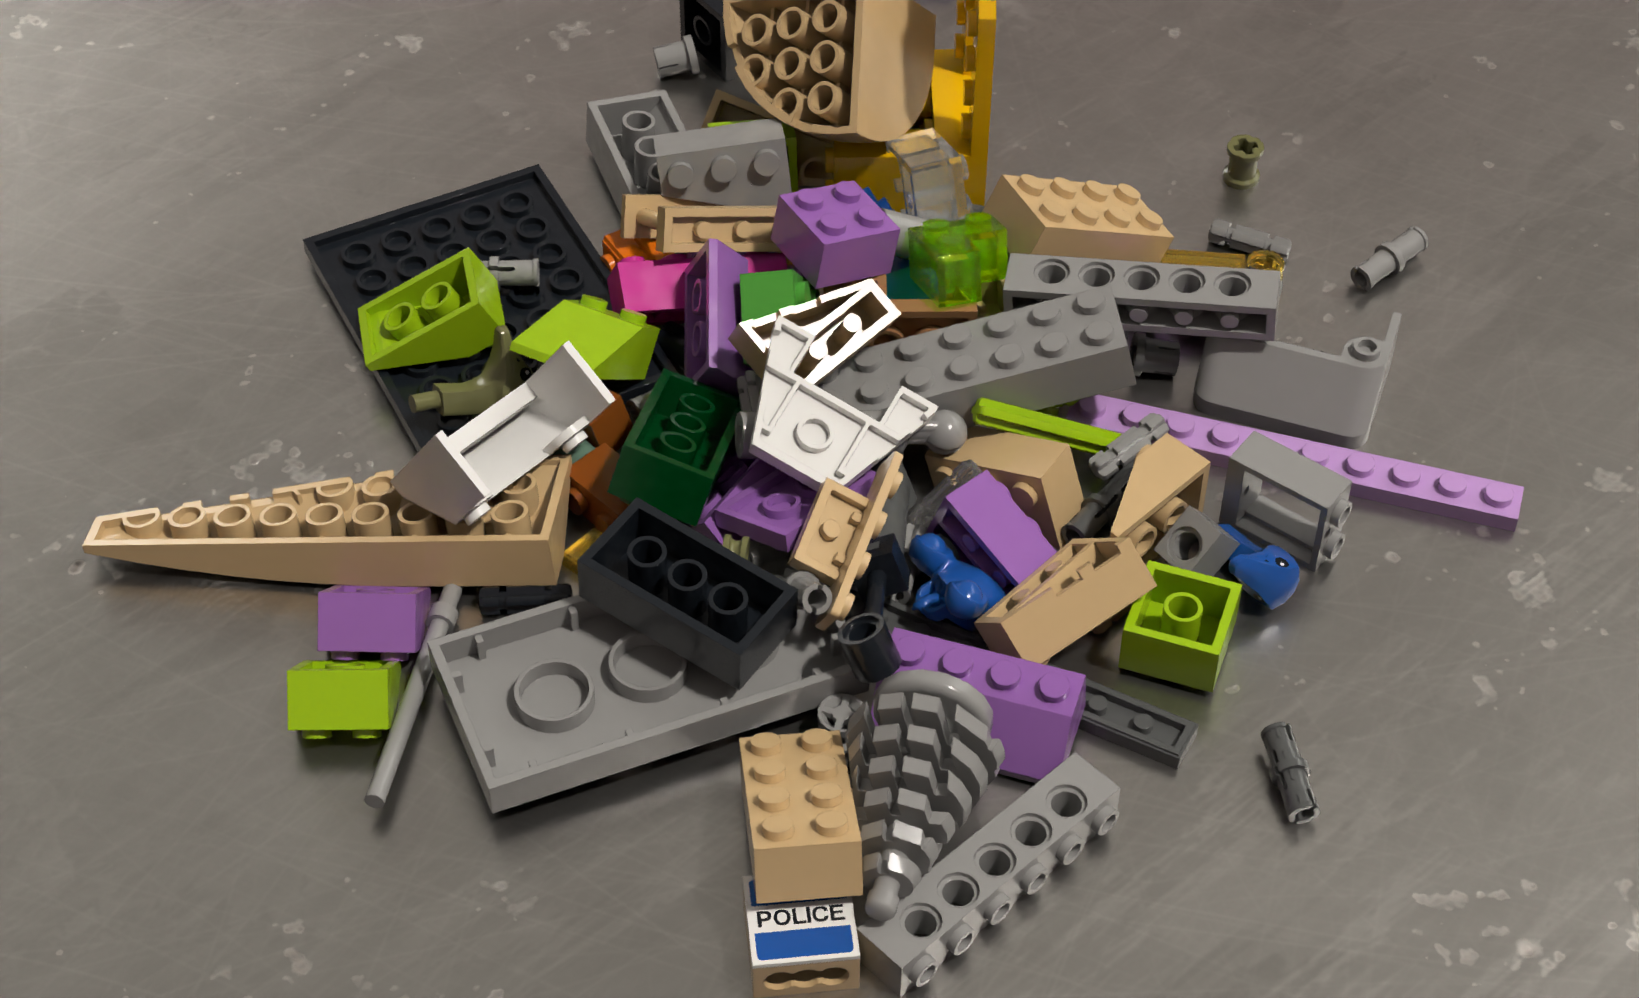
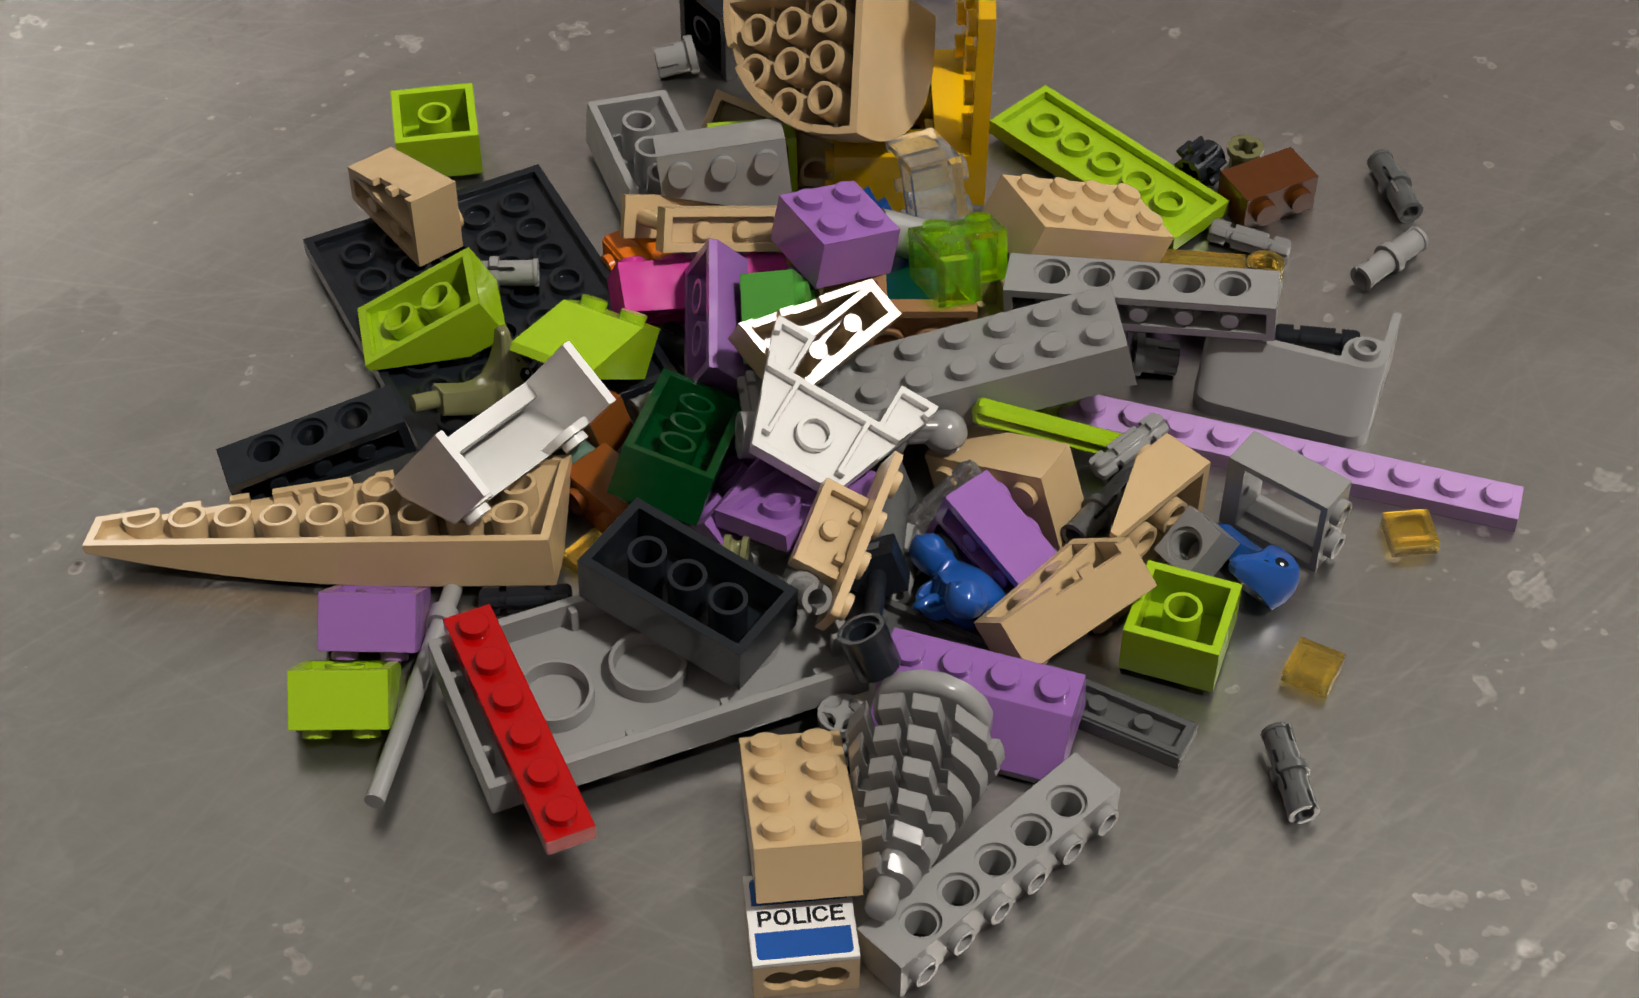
none -> black brick [216,384,416,500]
none -> tan wedge [348,147,464,267]
none -> lime brick [390,82,483,177]
none -> red plate [443,604,597,856]
none -> lime plate [989,85,1229,252]
none -> black gear [1174,136,1227,187]
none -> reddish brown brick [1217,147,1319,229]
none -> black axle [1275,323,1360,355]
none -> clear yellow tile [1281,637,1346,698]
none -> dark grey pin [1367,149,1424,223]
none -> clear yellow tile [1380,509,1441,558]

